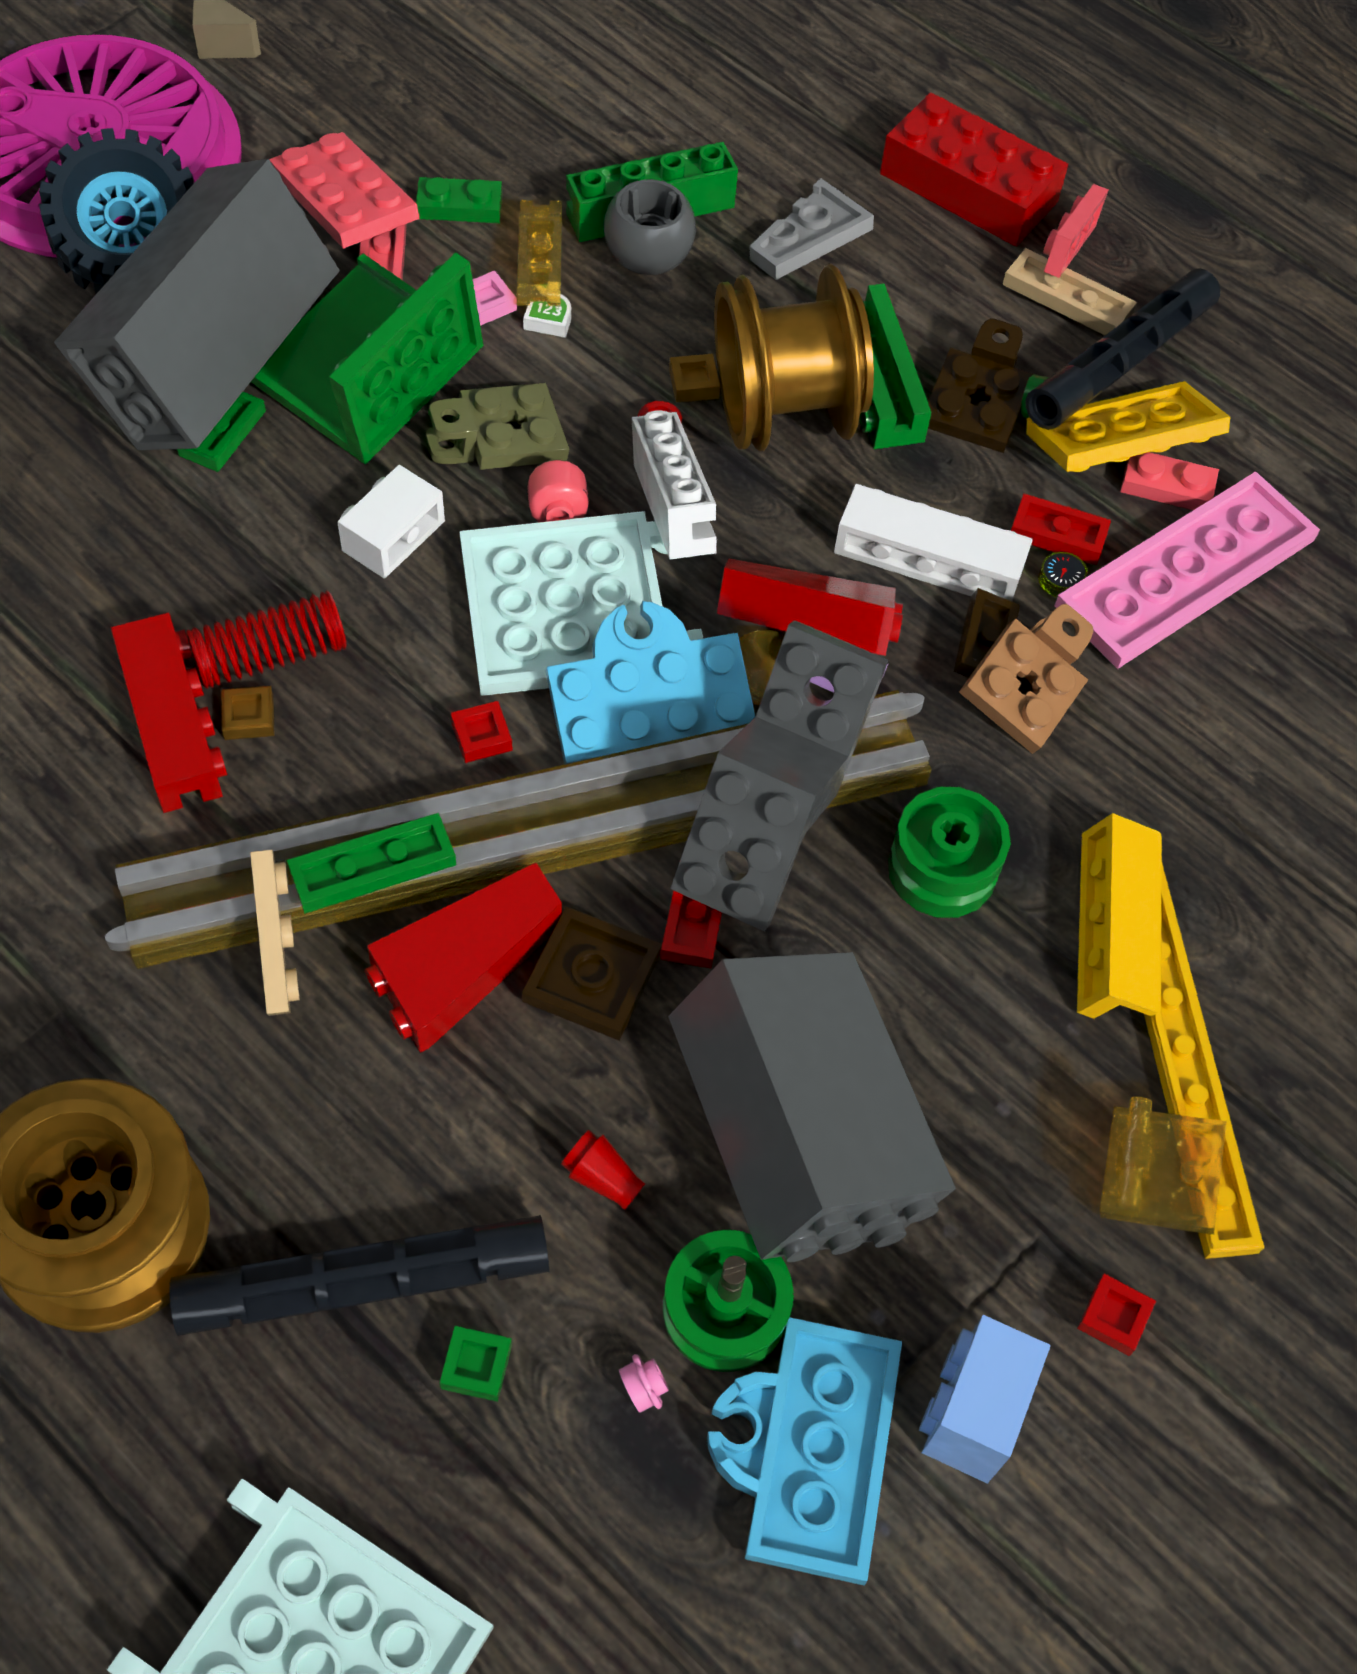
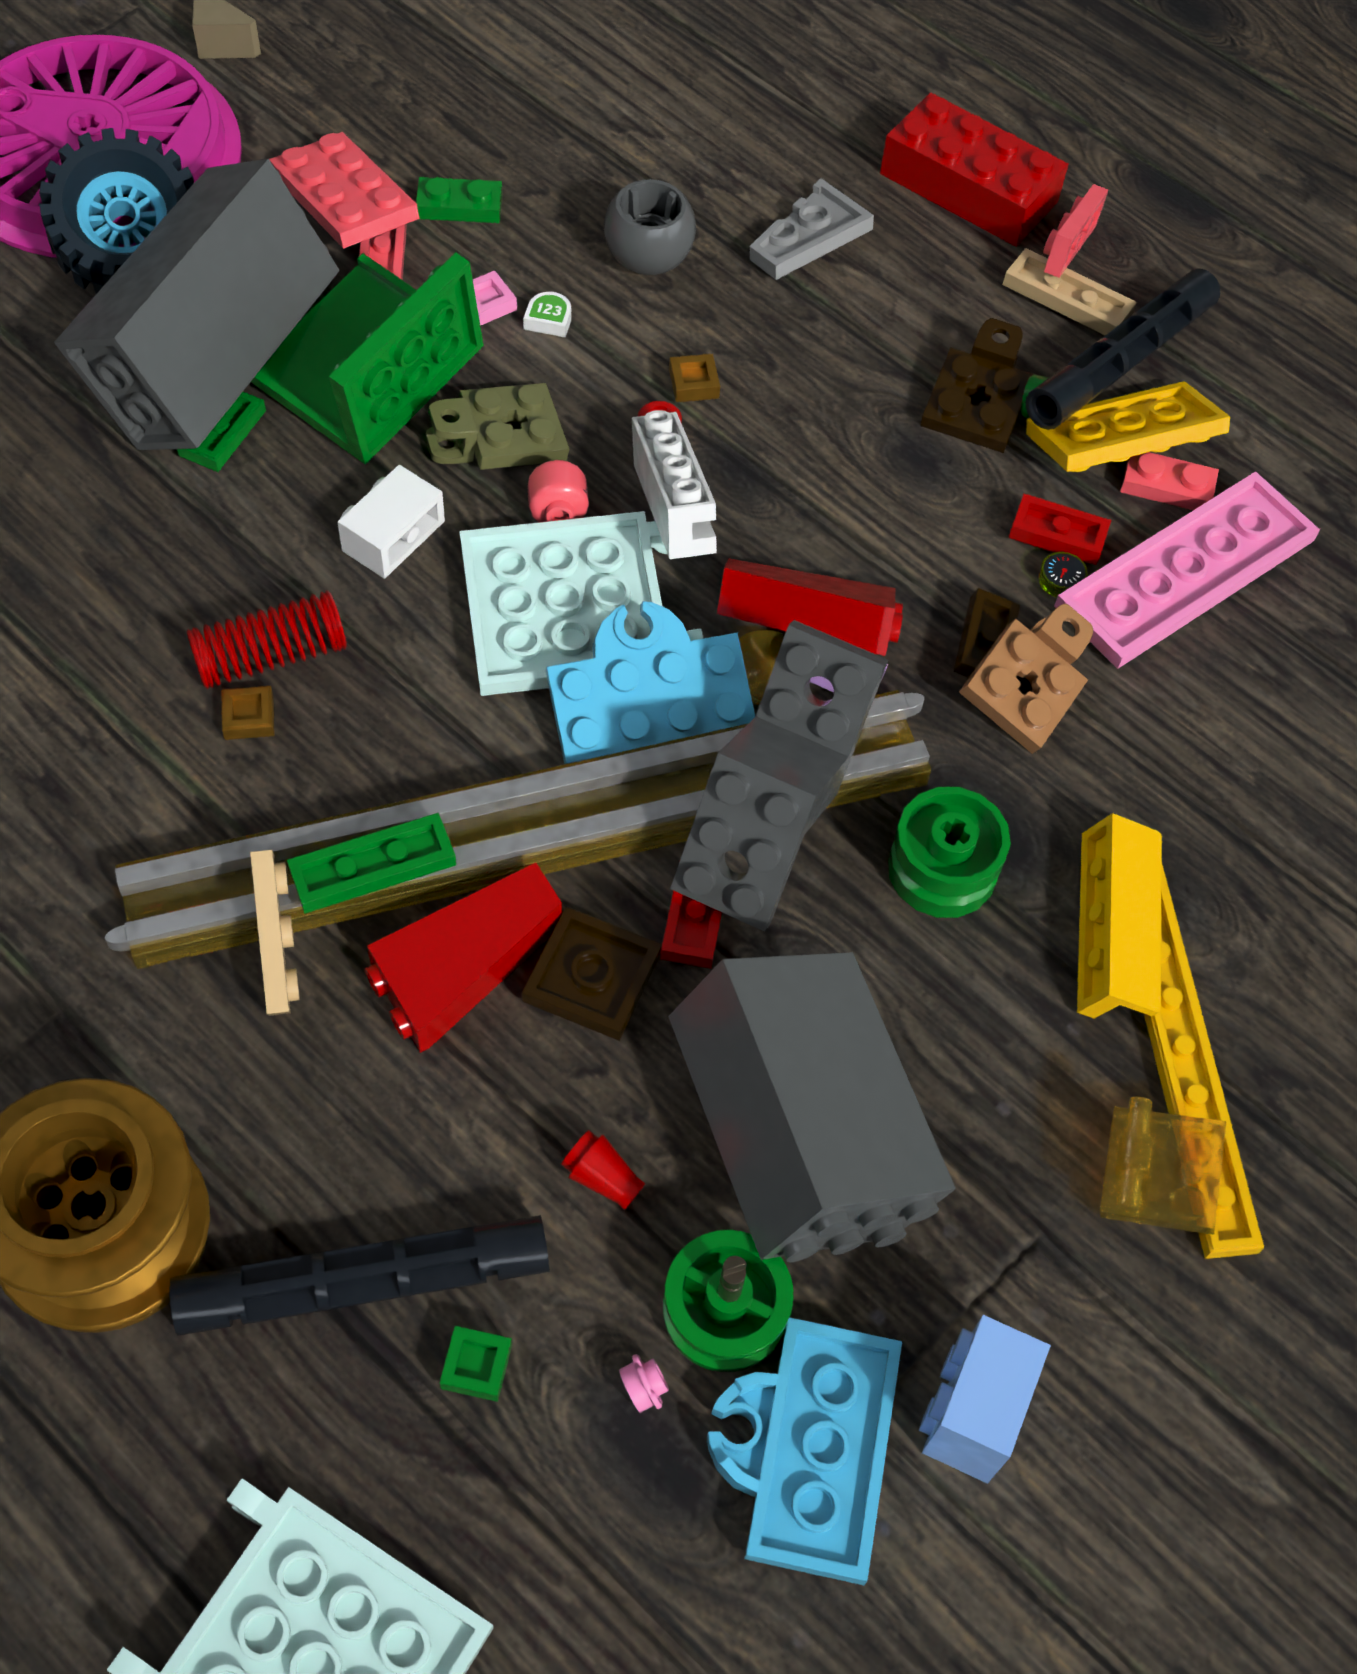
red brick [111,612,227,813] -> none
red plate [451,701,513,763] -> none
clear yellow plate [517,200,562,307] -> none
green brick [566,141,738,242] -> none
pearl gold wheel [714,264,874,451] -> none
white brick [834,484,1033,601] -> none
green brick [859,283,932,449] -> none
red plate [1077,1274,1156,1356] -> none

